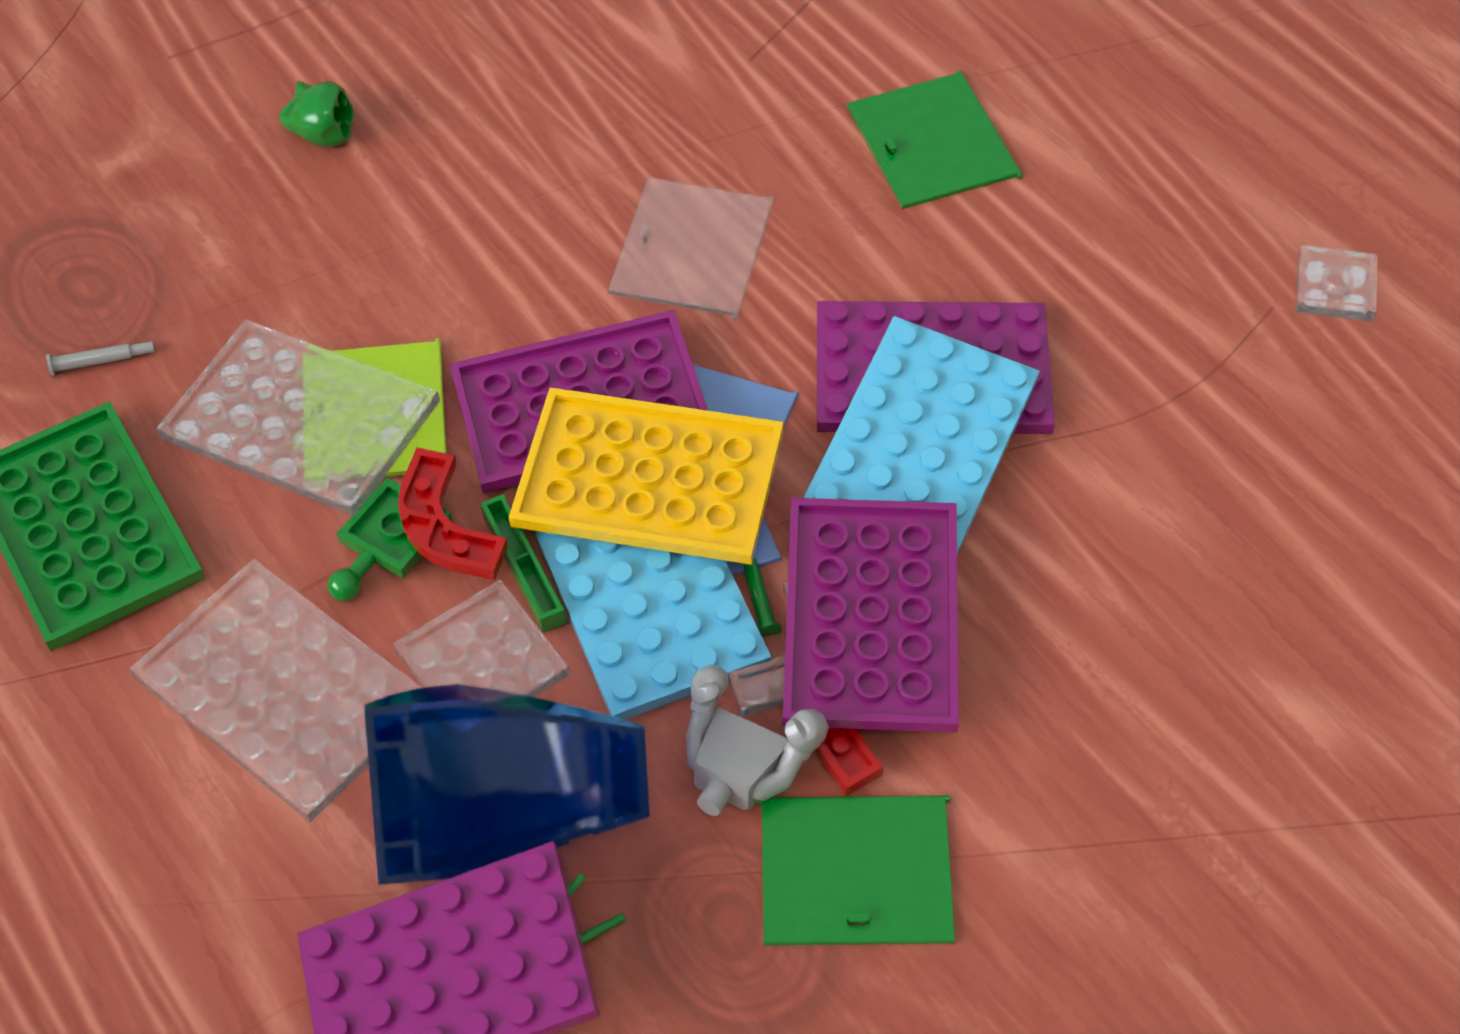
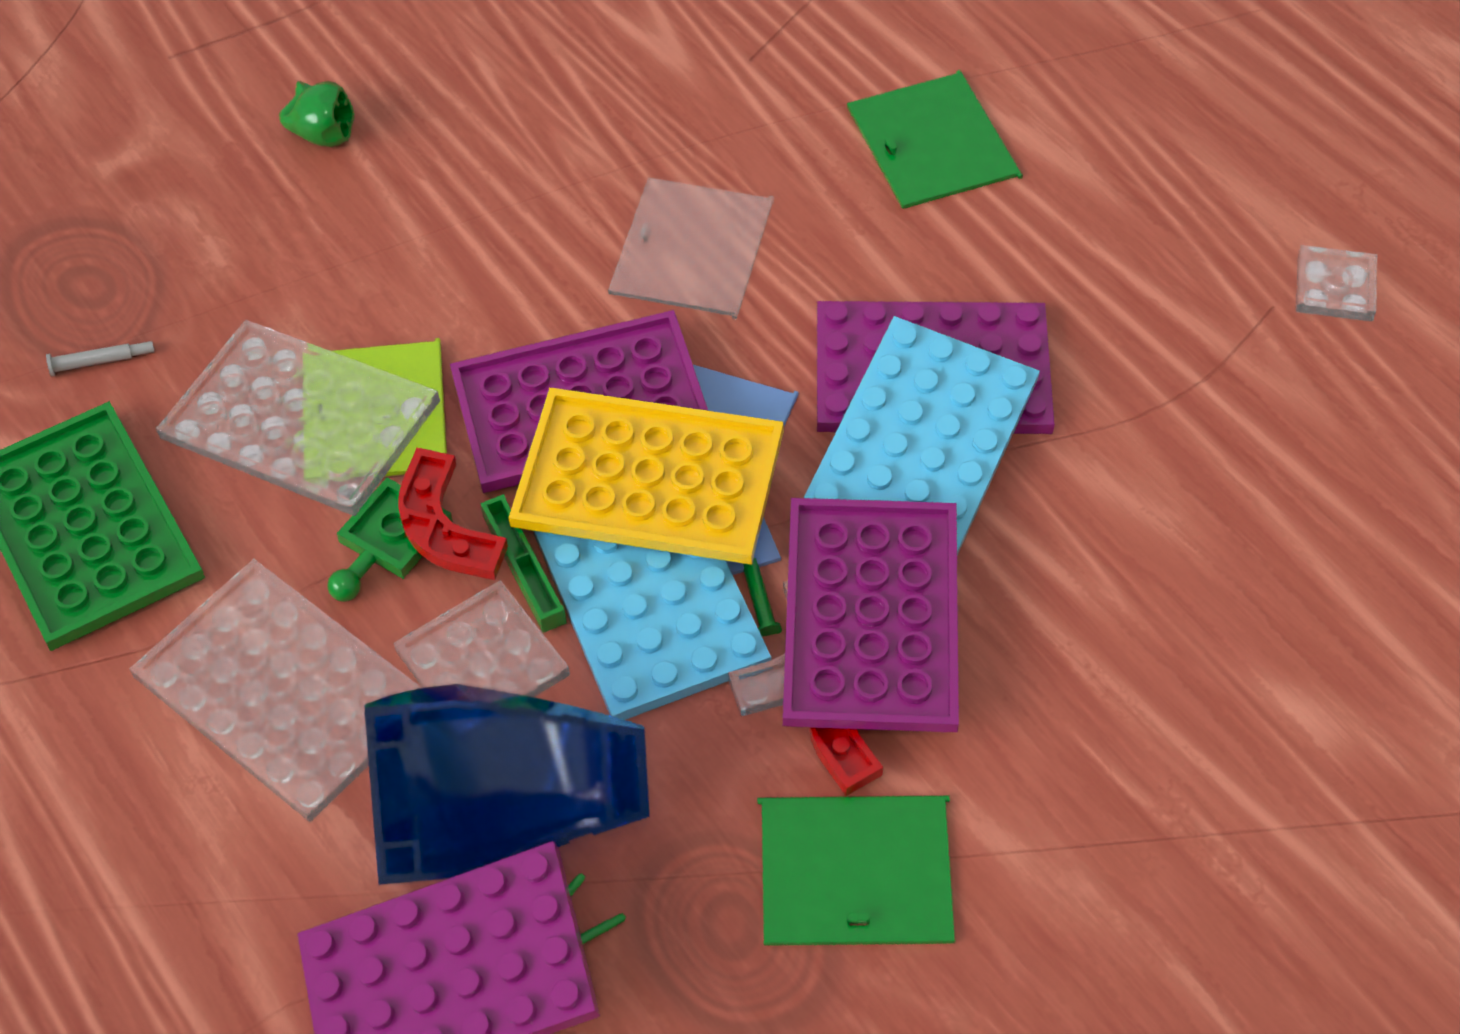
light grey torso [685,664,829,816] -> none

